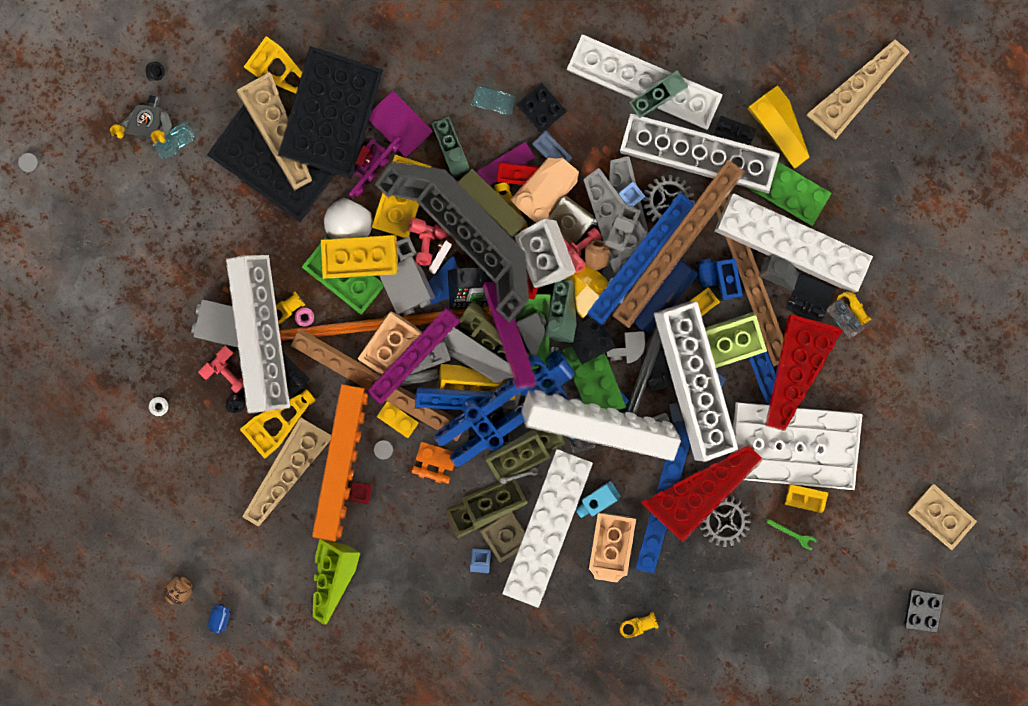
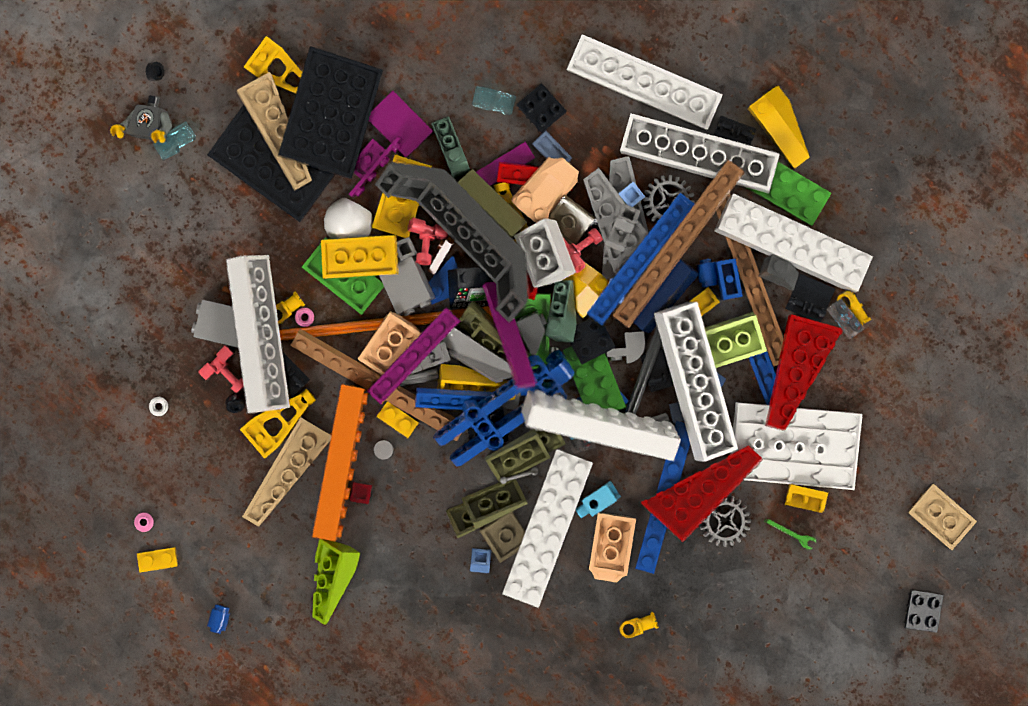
light grey tile [18,153,39,173] -> none
medium nougat head [164,576,193,605] -> none
dark red plate [355,146,373,167] -> none
orange plate [412,442,454,484] -> none
medium nougat head [585,240,610,270] -> none
sand green slope [629,70,688,119] -> none
tan wing [806,40,910,140] -> none
none -> bright pink plate [134,513,154,532]
none -> yellow plate [137,547,178,572]

